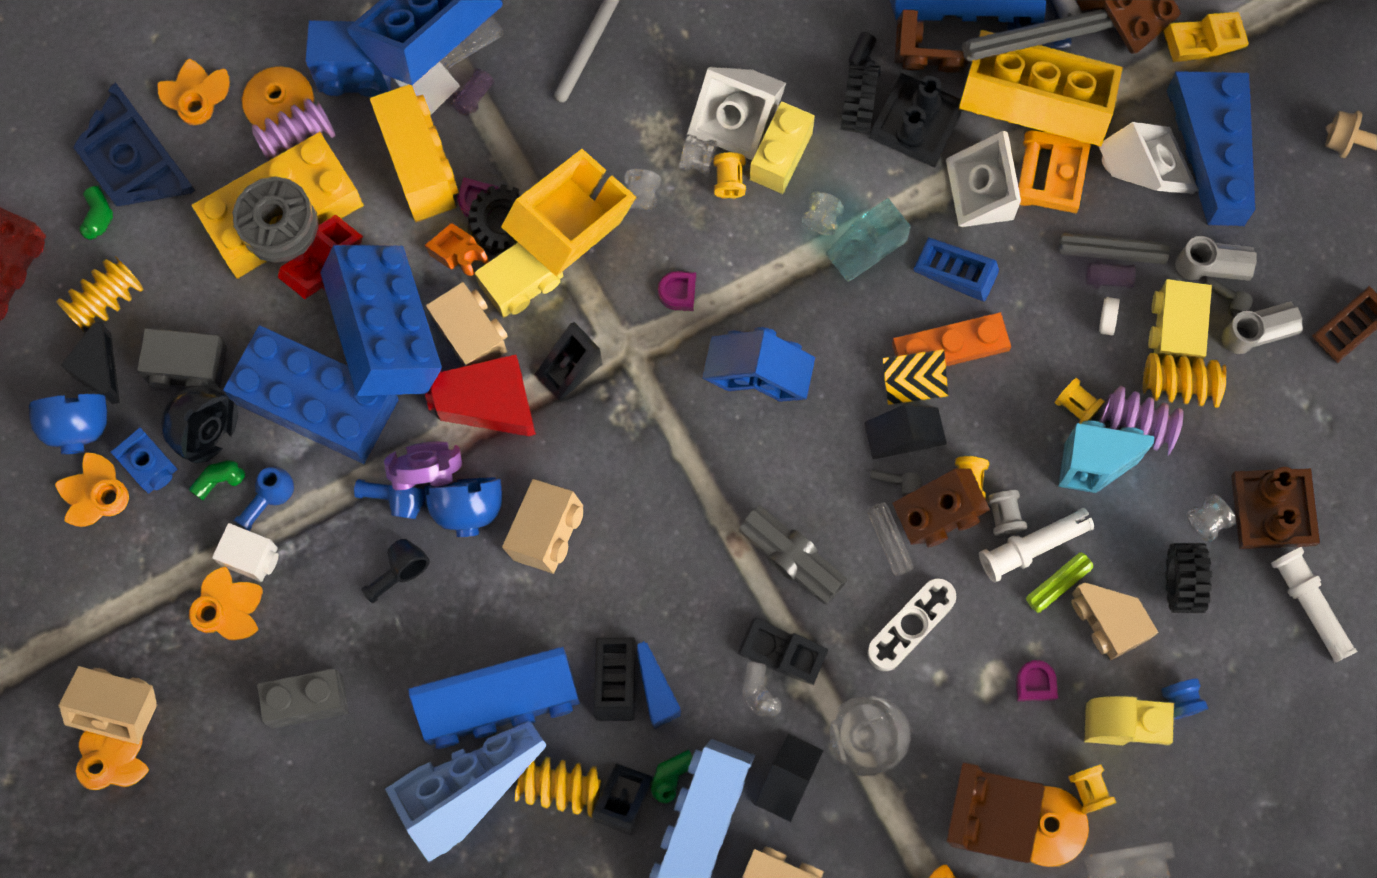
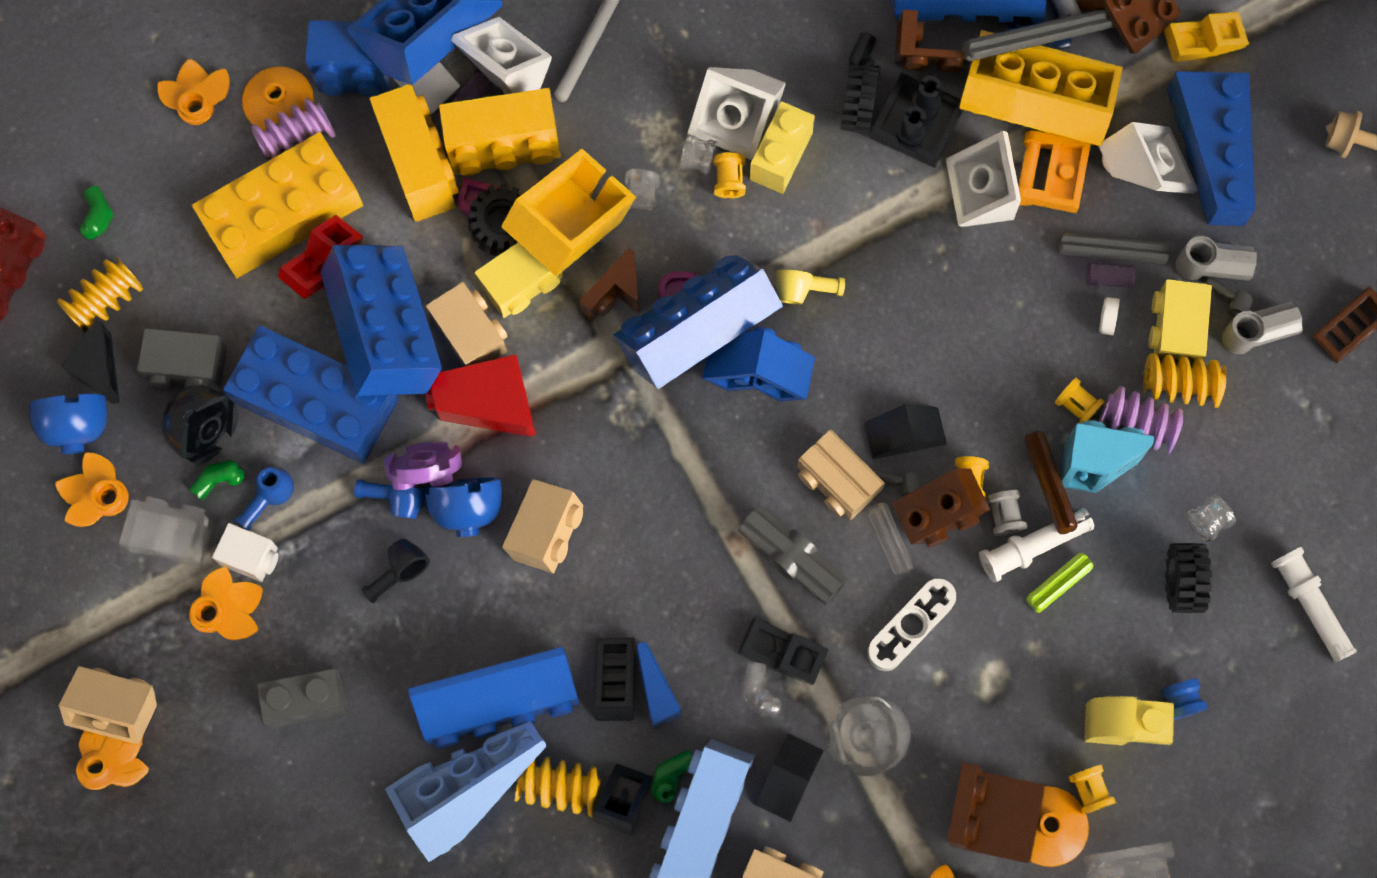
dark blue wing [73,83,195,207] -> none
blue brick [111,428,178,494] -> none
dark grey wheel [232,176,318,263] -> none
orange plate [425,223,489,276] -> none
black slope [535,322,603,400] -> none
clear wheel [801,192,845,235] -> none
clear light blue slope [826,198,911,282] -> none
sticker [883,349,949,405] -> none
orange plate [892,312,1011,366] -> none
blue slope [914,237,999,302] -> none
magenta tile [1016,660,1058,701] -> none
tan slope [1072,582,1159,660] -> none
reddish brown plate [1231,467,1320,549] -> none
none -> clear brick [119,497,214,567]
none -> yellow piece [439,88,561,176]
none -> white slope [451,17,552,94]
none -> reddish brown slope [579,248,639,322]
none -> brick [613,254,783,389]
none -> light yellow bar [775,270,845,304]
none -> tan brick [797,430,885,520]
none -> reddish brown axle [1024,431,1078,535]

